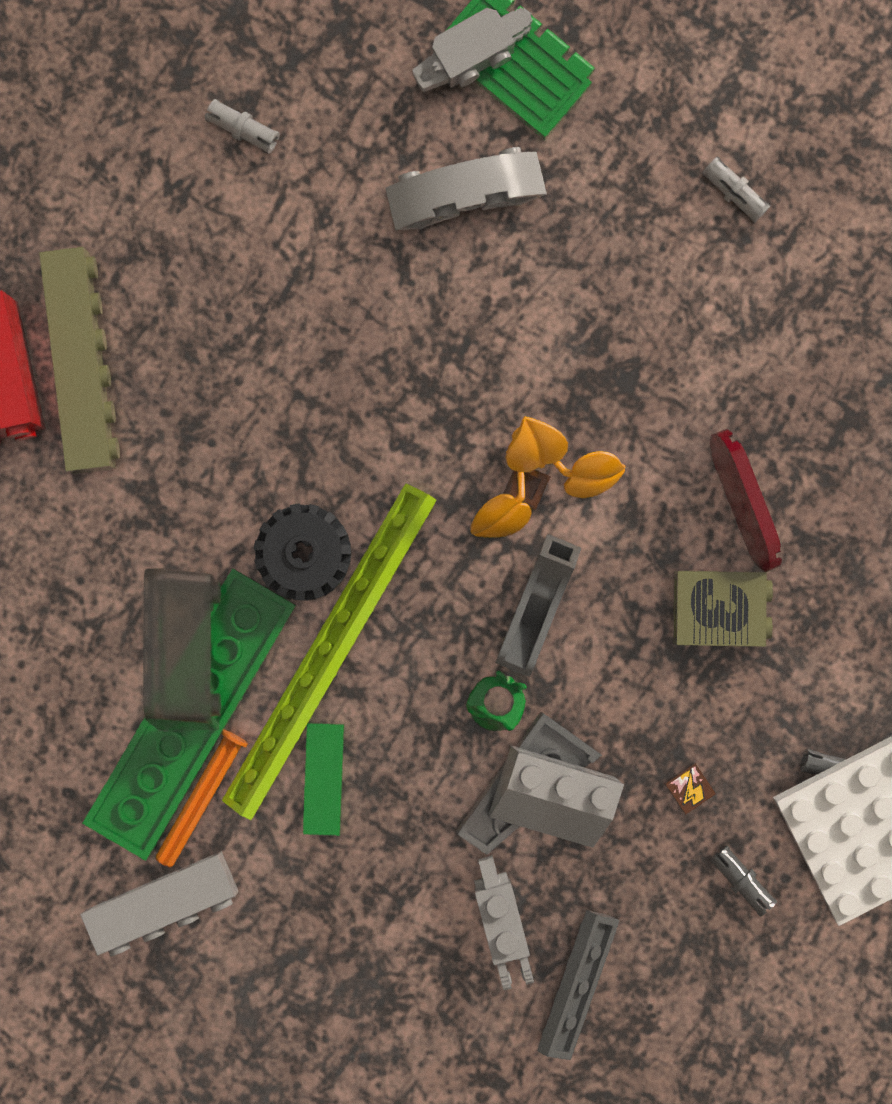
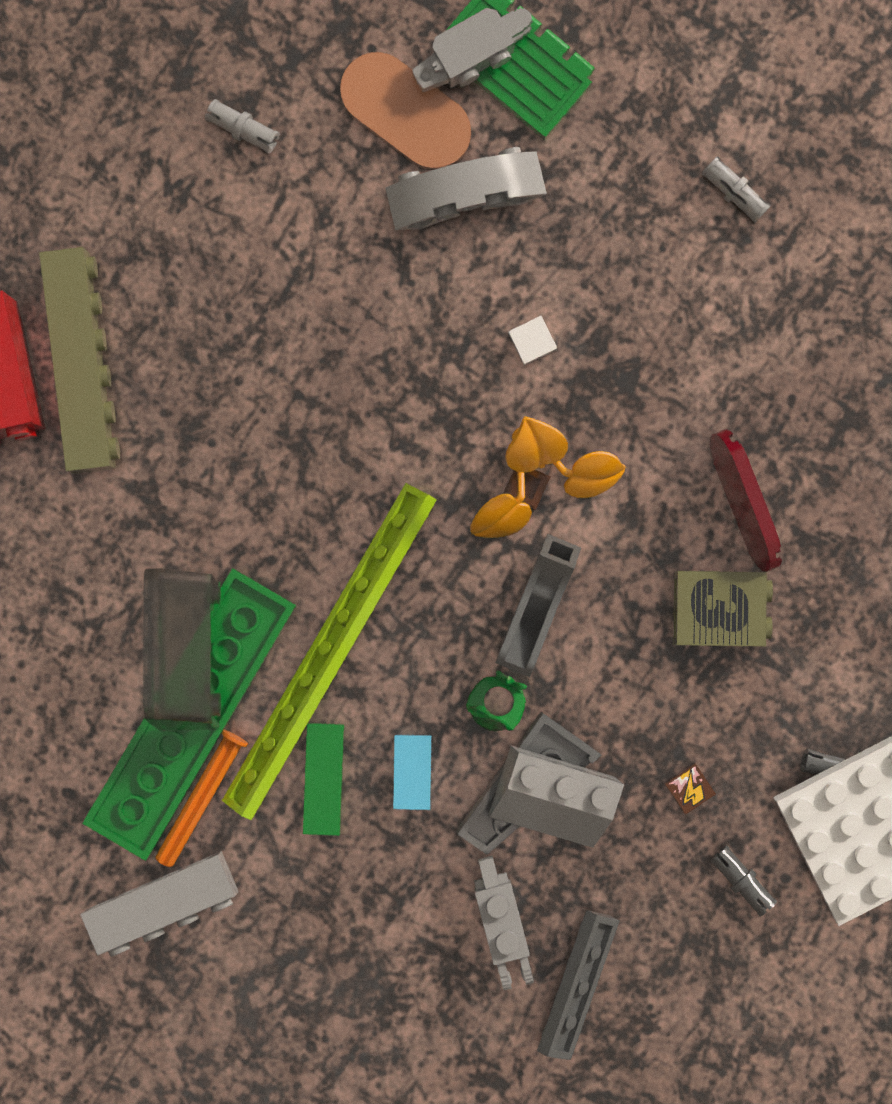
black wheel [254,503,351,601] -> none
none -> nougat tile [340,52,471,170]
none -> medium azure tile [393,735,431,810]
none -> white tile [508,316,557,365]

